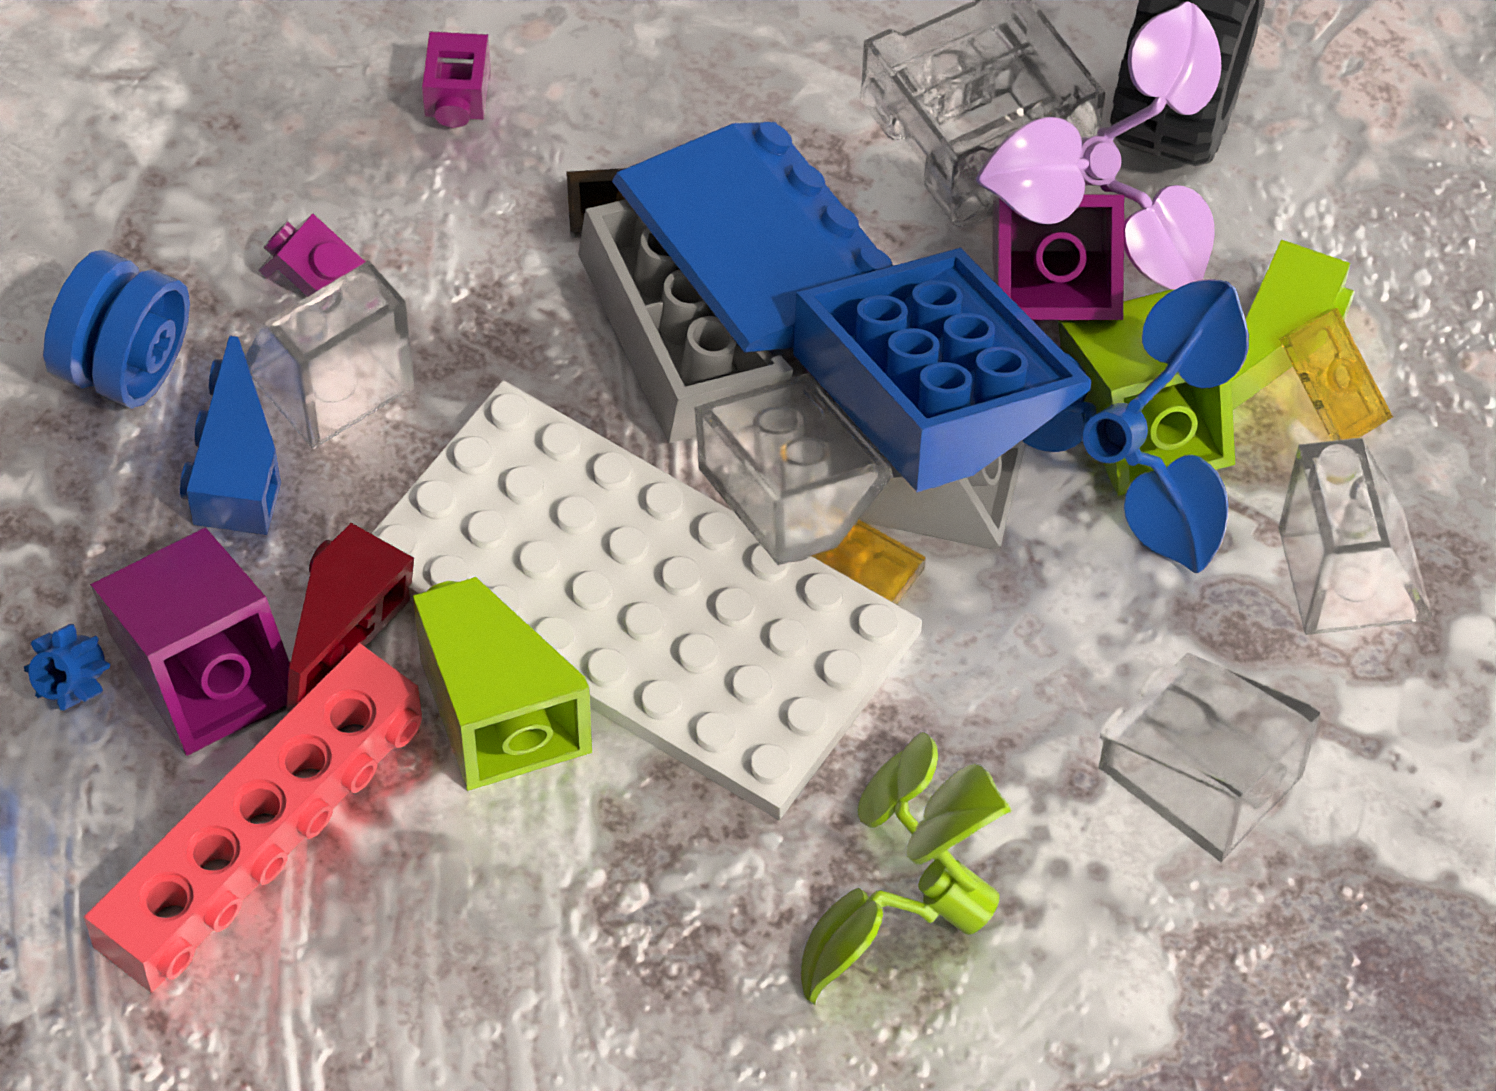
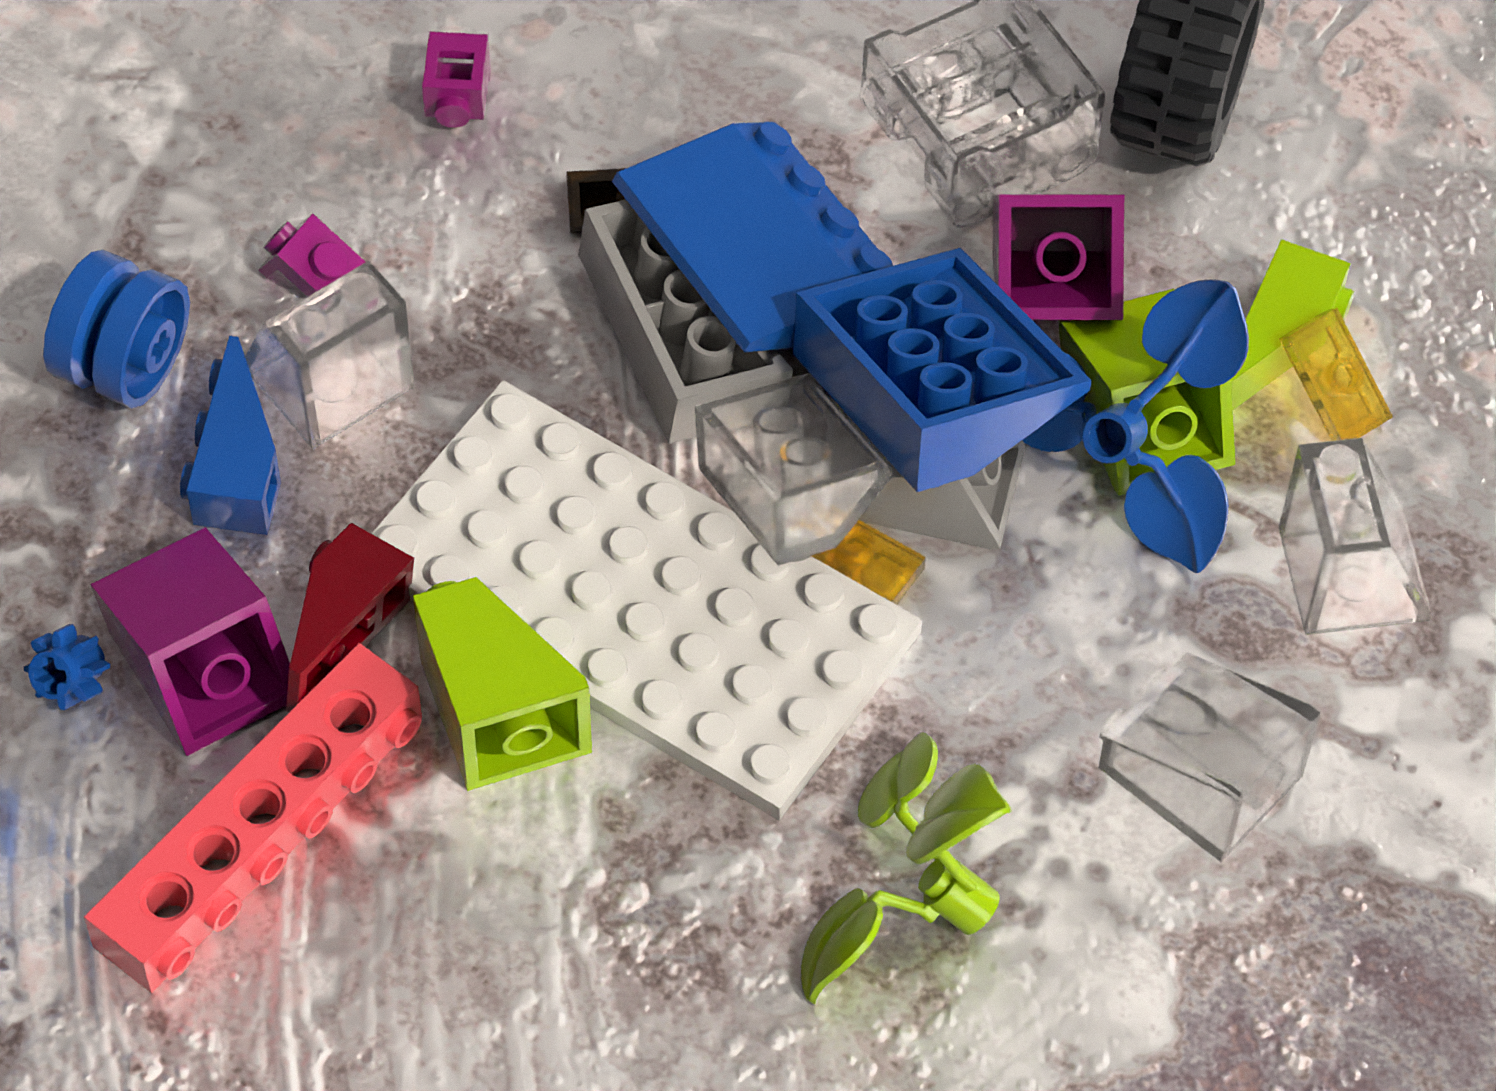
lavender plant [976,1,1221,290] -> none

